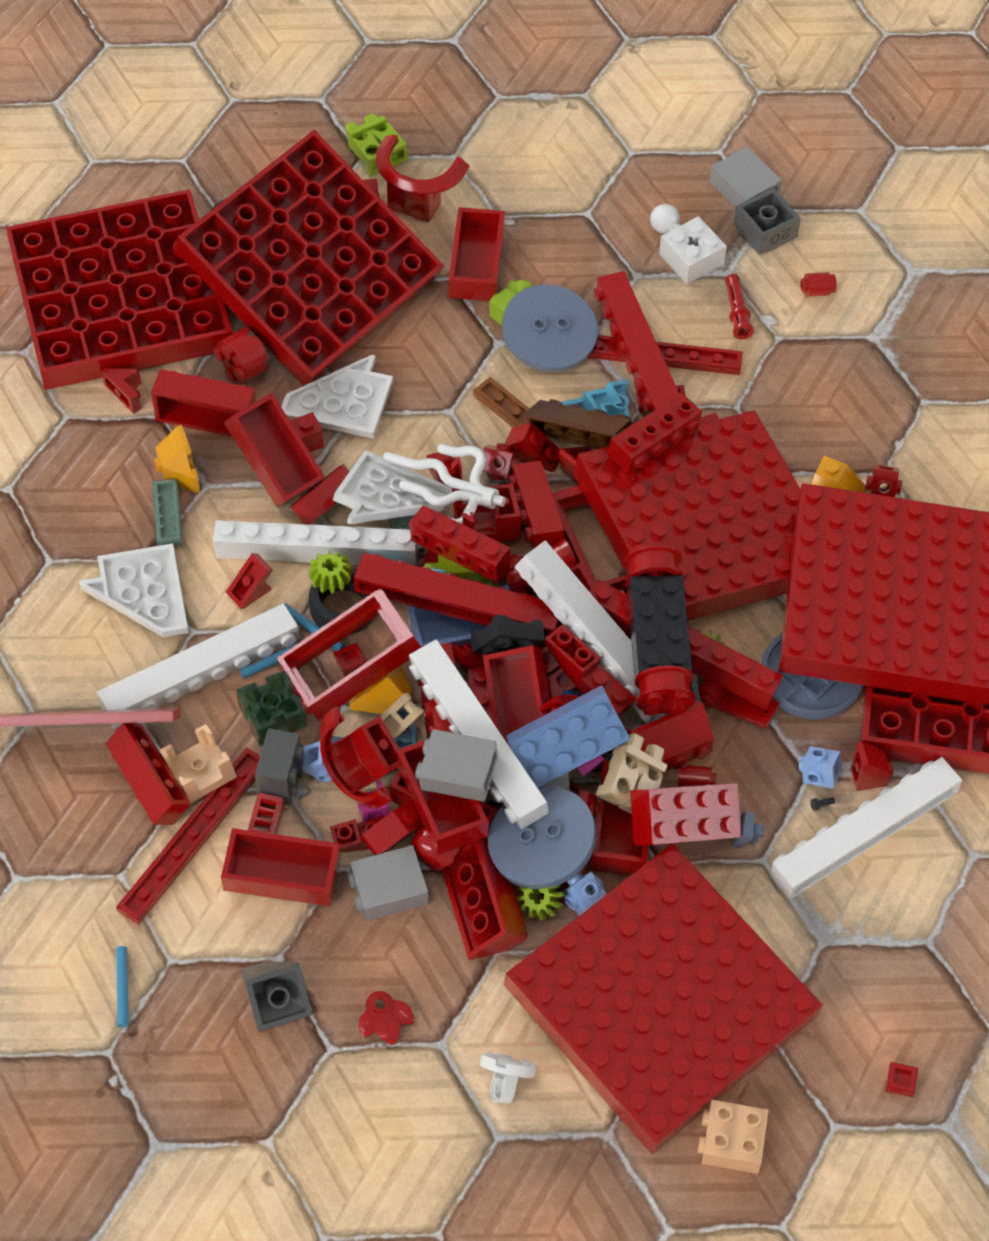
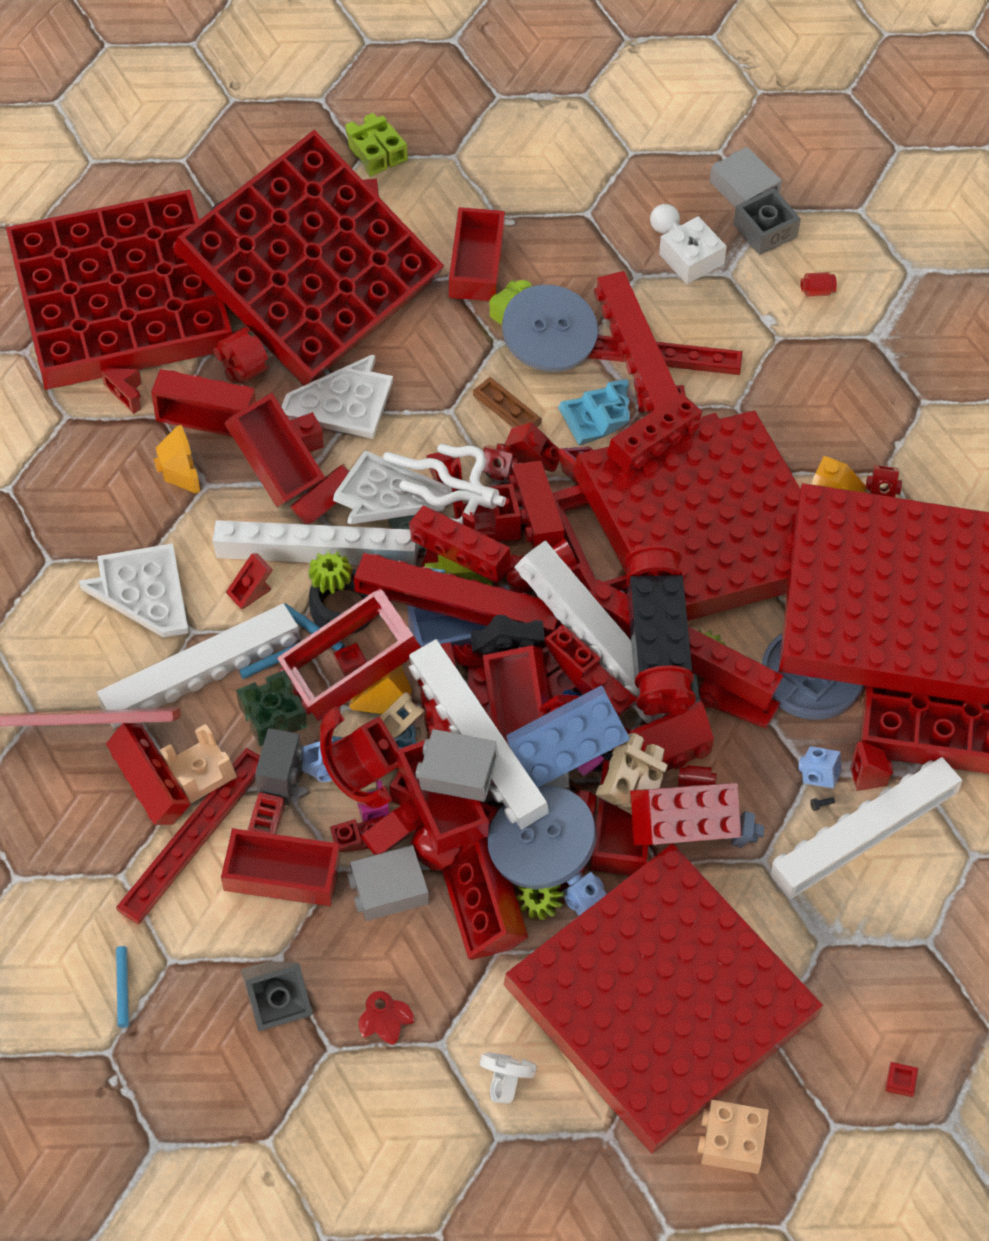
sand green plate [152,479,183,546] -> none
red piece [376,134,470,222] -> none
reddish brown slope [524,399,633,449] -> none
red pin [725,274,754,339] -> none

